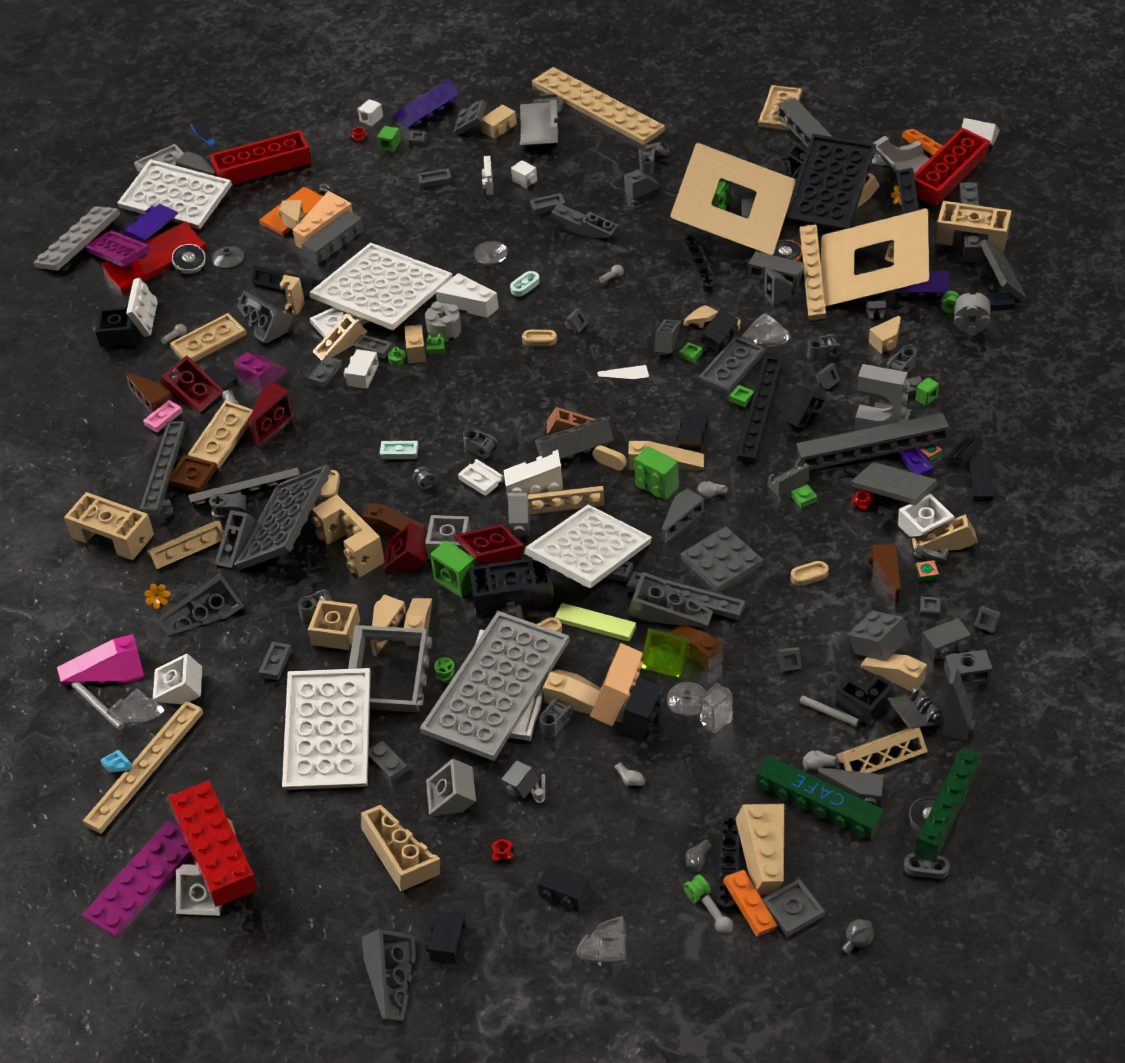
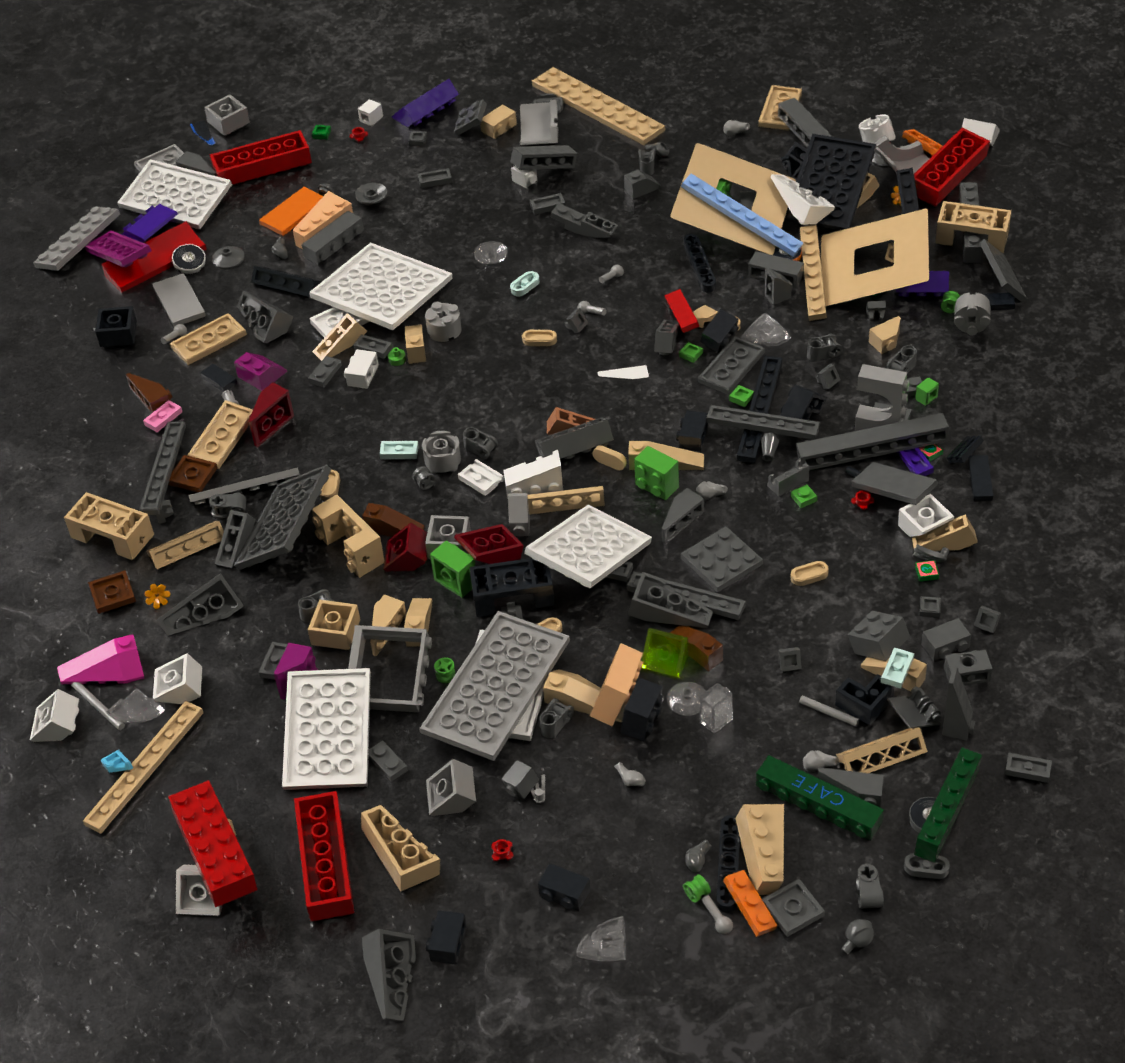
magenta plate [82,821,192,939] -> none
white plate [126,278,158,337] -> none
dark red slope [159,355,224,413] -> none
tan slope [278,200,304,230] -> none
tan hinge [280,275,305,316] -> none
bright green brick [377,126,401,152] -> none
bright green tile [426,334,445,355] -> none
white wedge [436,273,498,318] -> none
white plate [482,156,493,195] -> none
yellowish green tile [555,603,636,642] -> none
reddish brown slope [868,544,900,602] -> none
none -> white slope [30,689,79,742]
none -> reddish brown plate [88,570,136,614]
none -> light grey tile [152,273,206,327]
none -> light grey brick [204,95,250,136]
none -> dark grey animal [272,236,288,260]
none -> magenta slope [274,643,318,699]
none -> red brick [294,791,355,921]
none -> green tile [312,125,331,140]
none -> dark grey dish [355,183,387,204]
none -> light grey brick [422,431,461,473]
none -> dark grey brick [510,145,577,170]
none -> light grey bar [577,301,606,315]
none -> red tile [664,289,699,333]
none -> light blue plate [681,174,803,257]
none -> dark grey plate [707,405,820,440]
none -> light grey animal [724,120,750,136]
none -> dark grey cone [761,433,779,461]
none -> white wedge [771,174,835,225]
none -> dark grey piece [856,864,884,909]
none -> white brick [859,115,896,143]
none -> light aqua plate [881,647,914,689]
none -> dark grey plate [1005,753,1052,783]

